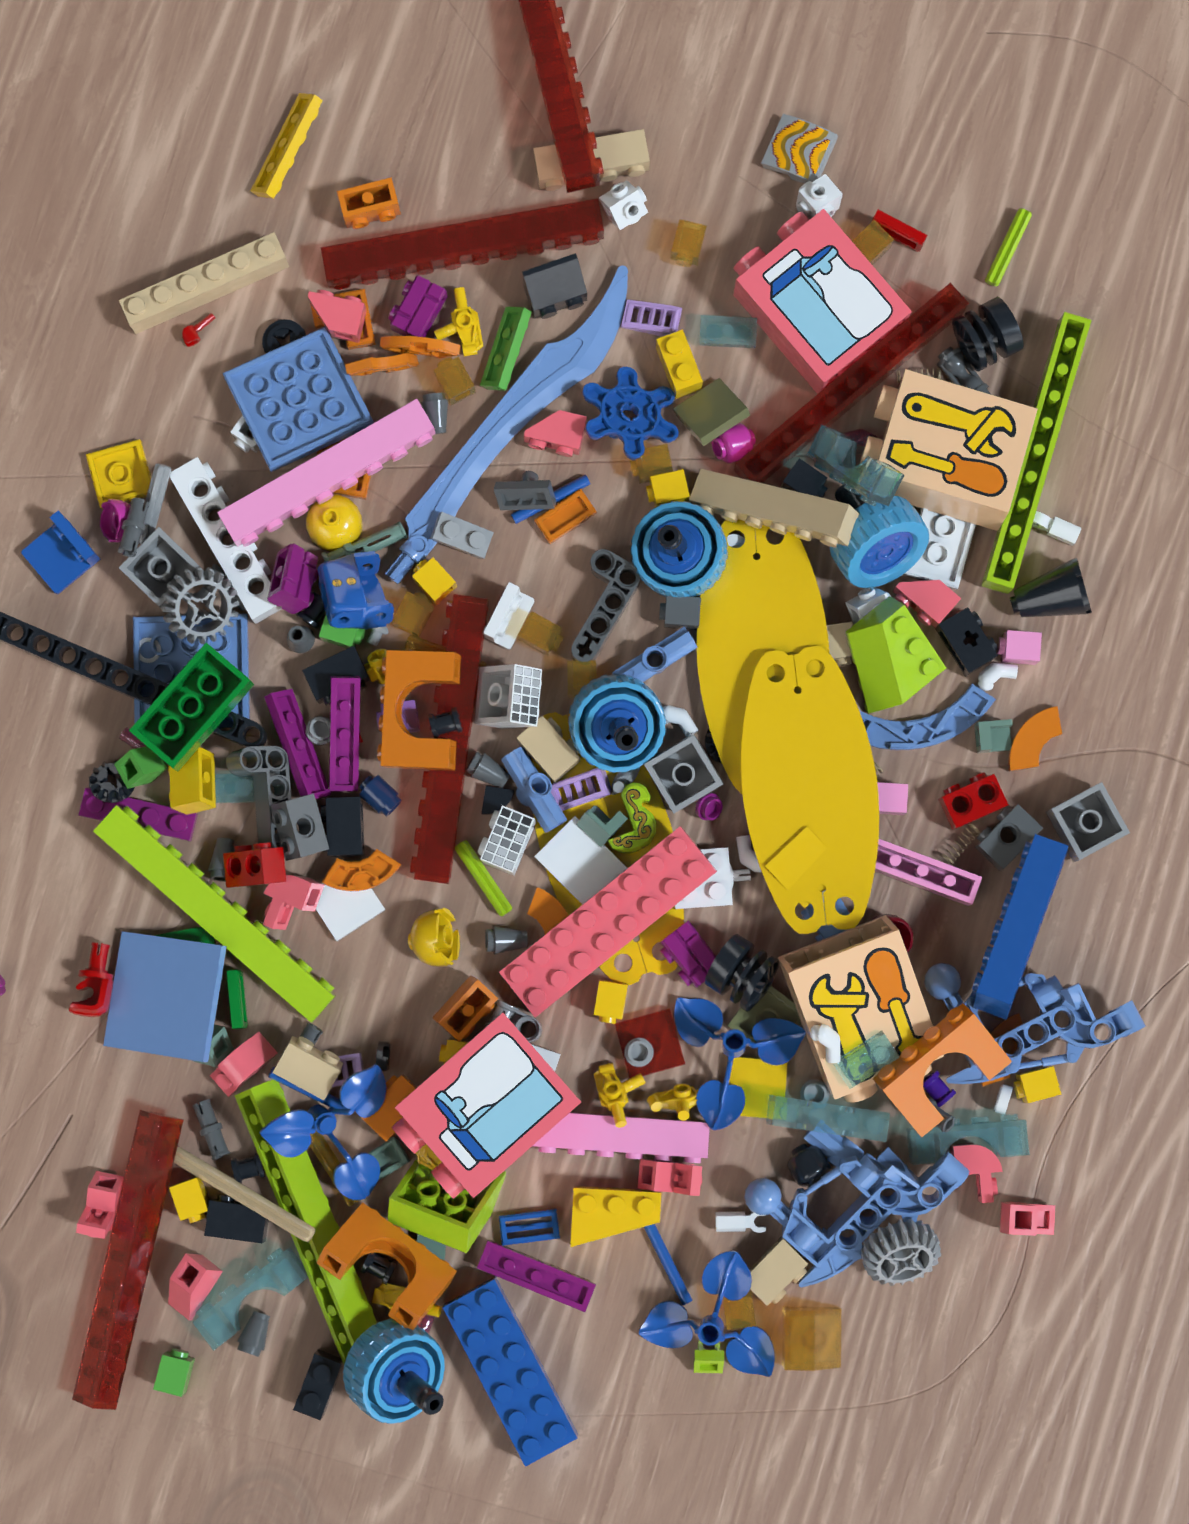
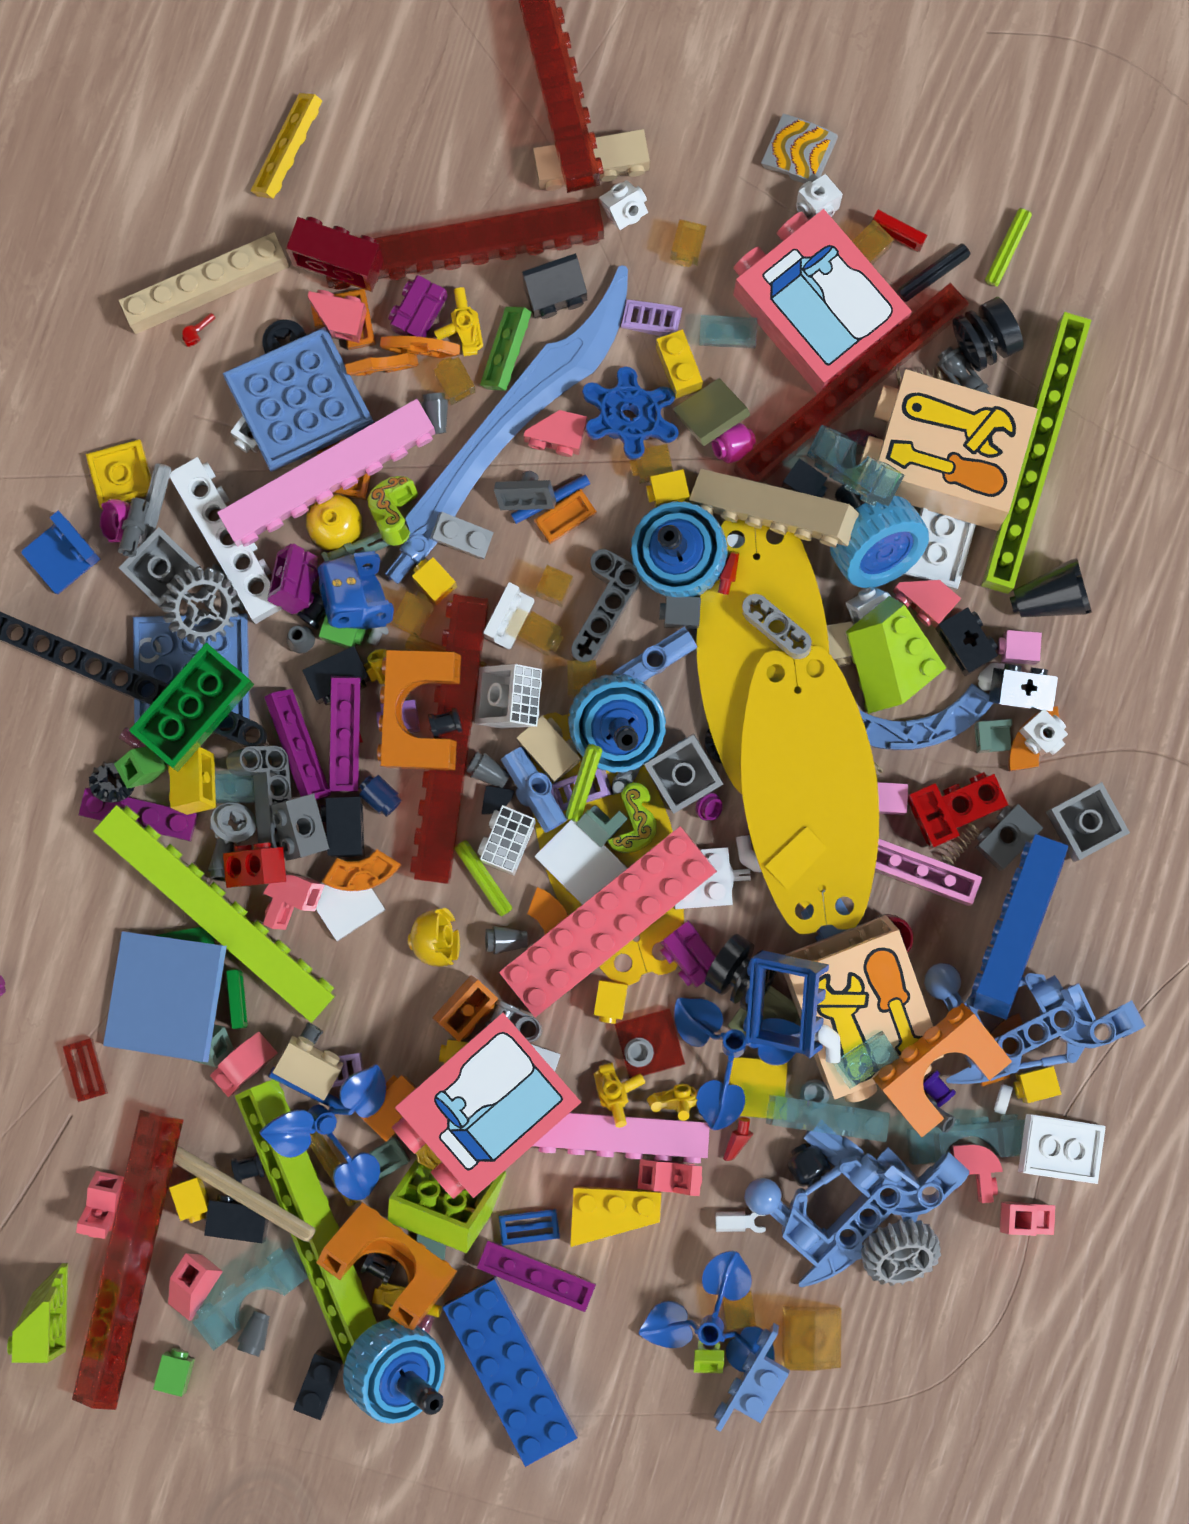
red piece [69,943,114,1017] -> none
dark grey pin [192,1099,230,1160] -> none
light grey plate [306,716,330,745] -> none
orange brick [337,177,401,229] -> none
black tile [376,1041,390,1071] -> none
blue bar [644,1224,693,1306] -> none
white arm [663,705,698,737] -> none
tan brick [749,1237,808,1306] -> none
white bar [1032,511,1081,546] -> none
none -> lime wedge [7,1263,68,1363]
none -> clear red tile [63,1038,108,1102]
none -> light grey gear [210,803,256,845]
none -> dark red brick [286,216,384,292]
none -> lime animal [367,476,418,546]
none -> clear yellow brick [535,565,573,607]
none -> lime axle [565,744,602,822]
none -> medium blue bracket [714,1323,790,1432]
none -> red bar [718,551,739,595]
none -> red bar [723,1117,753,1161]
none -> light grey beam [742,594,811,659]
none -> blue window [743,951,829,1059]
none -> black axle [897,243,971,302]
none -> red brick [907,783,960,850]
none -> brick [988,664,1058,711]
none -> white tile [1018,1114,1106,1184]
none -> white brick [1019,708,1068,756]

